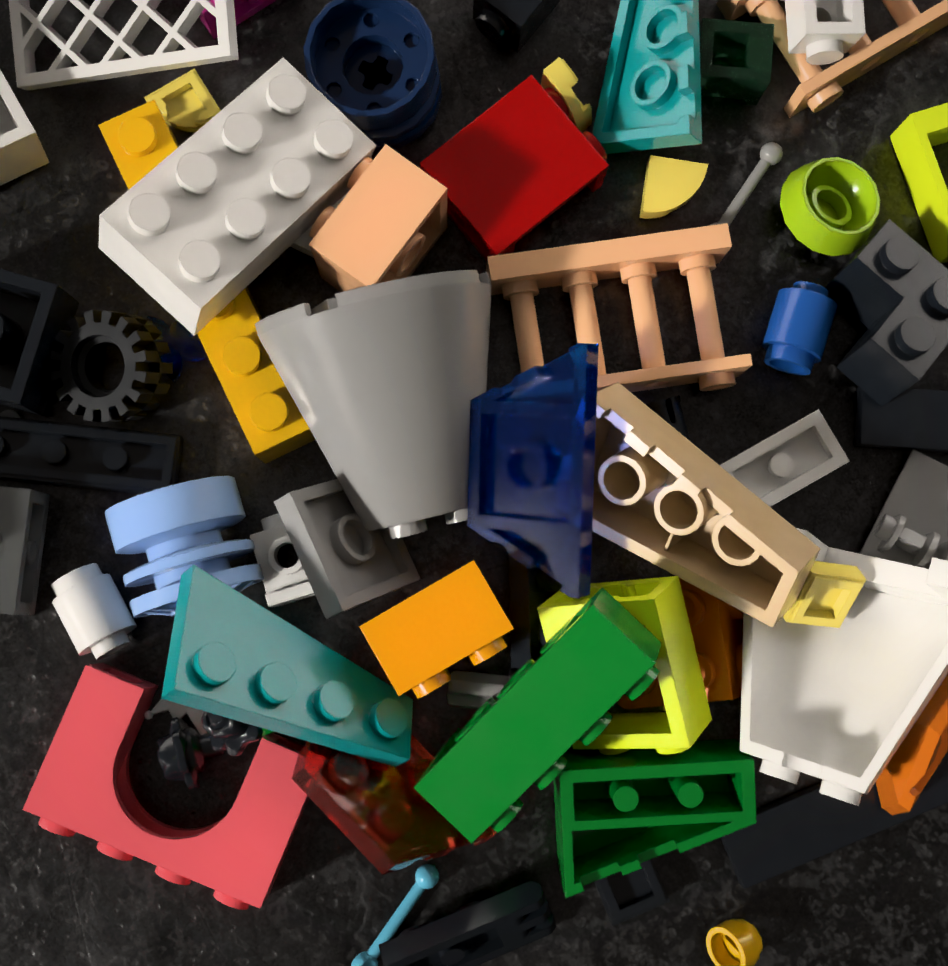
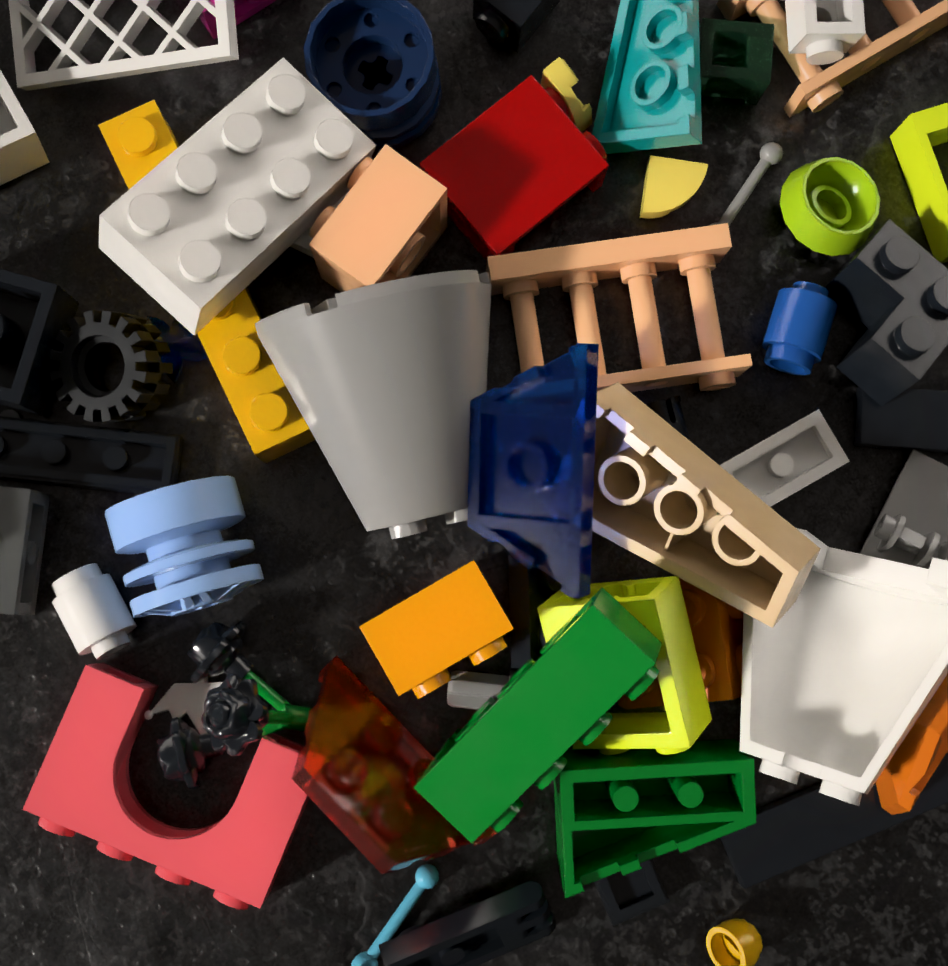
light yellow tile [144,68,221,132] -> none
teal wing [161,565,413,767] -> none
white brick [250,513,315,607] -> none
light grey plate [274,479,421,619] -> none
light yellow tile [783,561,866,628] -> none

